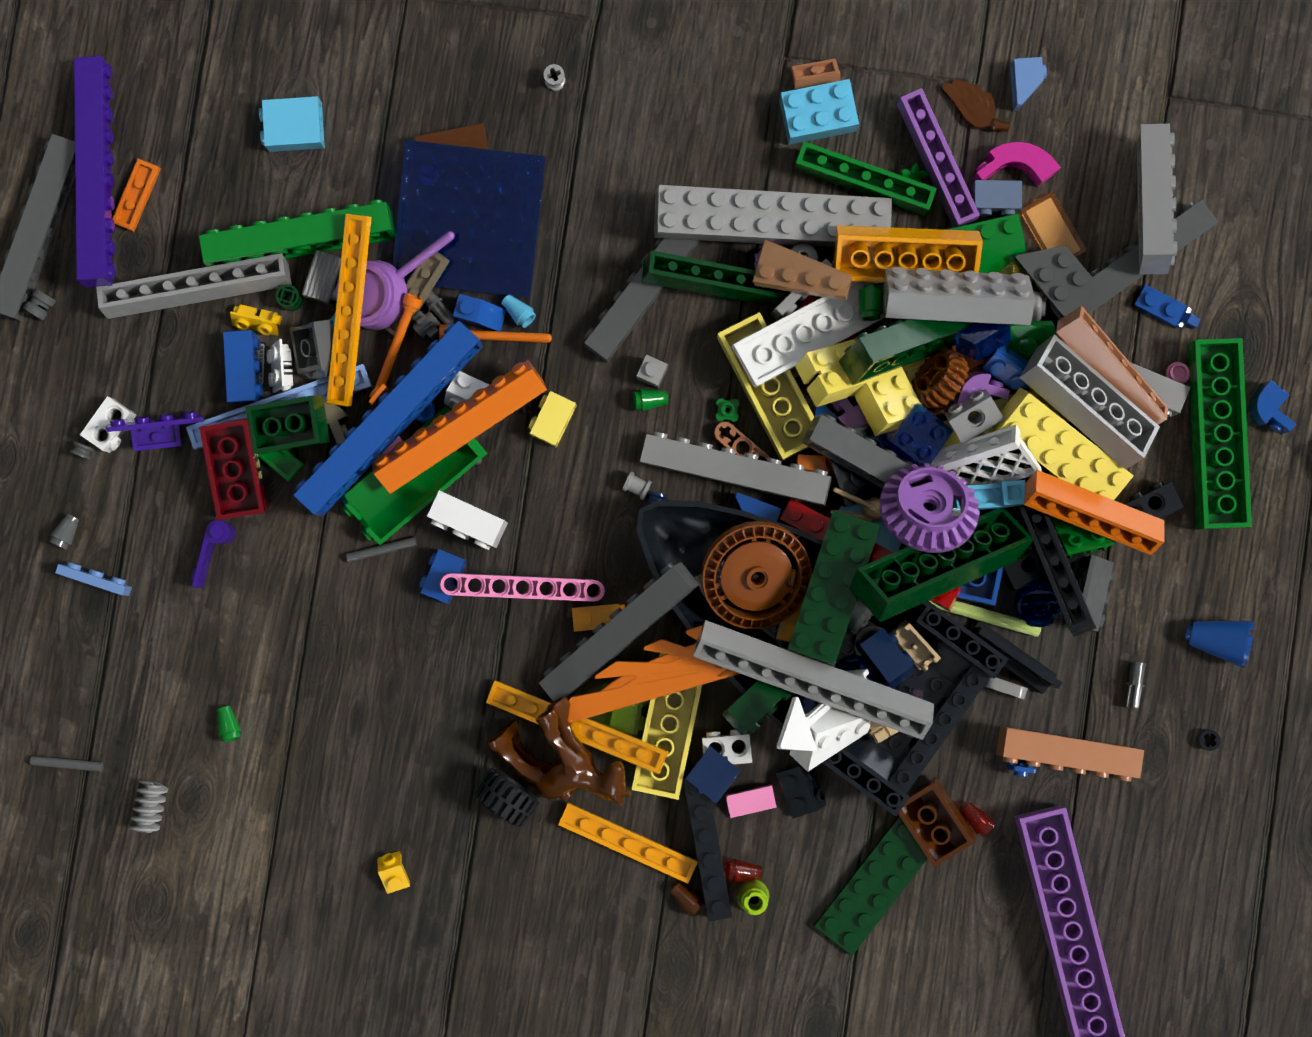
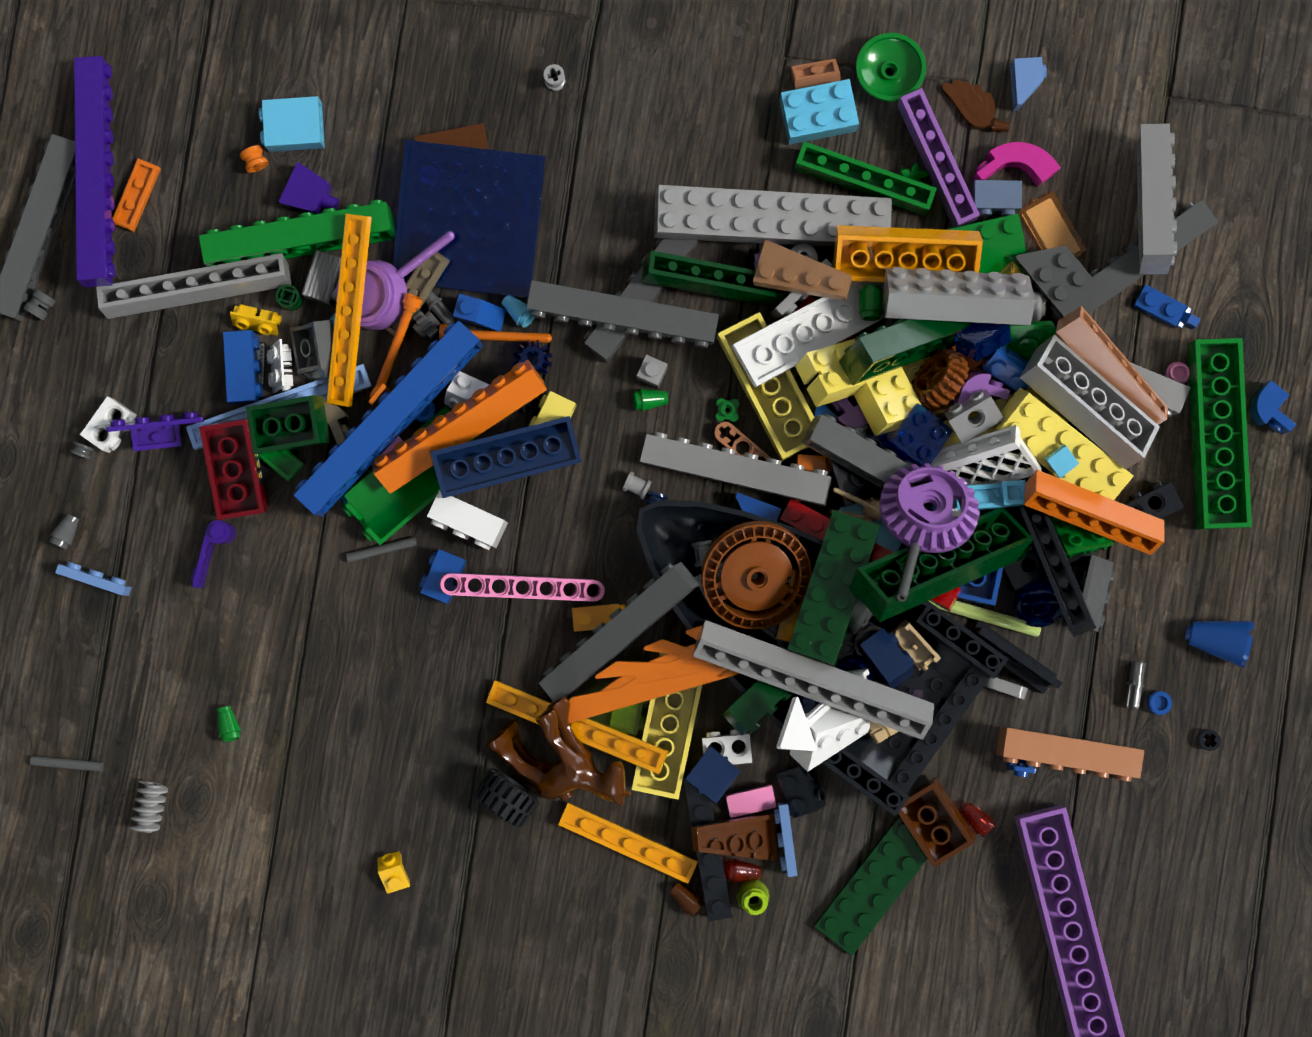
none -> orange wheel [240,145,269,173]
none -> dark purple torso [279,162,340,215]
none -> dark blue arch [430,416,582,498]
none -> clear blue gear [513,340,552,375]
none -> dark grey brick [527,280,719,348]
none -> dark grey bush [691,540,712,568]
none -> reddish brown wing [691,813,778,861]
none -> medium blue plate [774,802,797,877]
none -> green dish [856,33,926,102]
none -> dark grey piece [897,543,920,602]
none -> medium azure tile [1044,444,1079,478]
none -> blue tile [1146,691,1172,715]

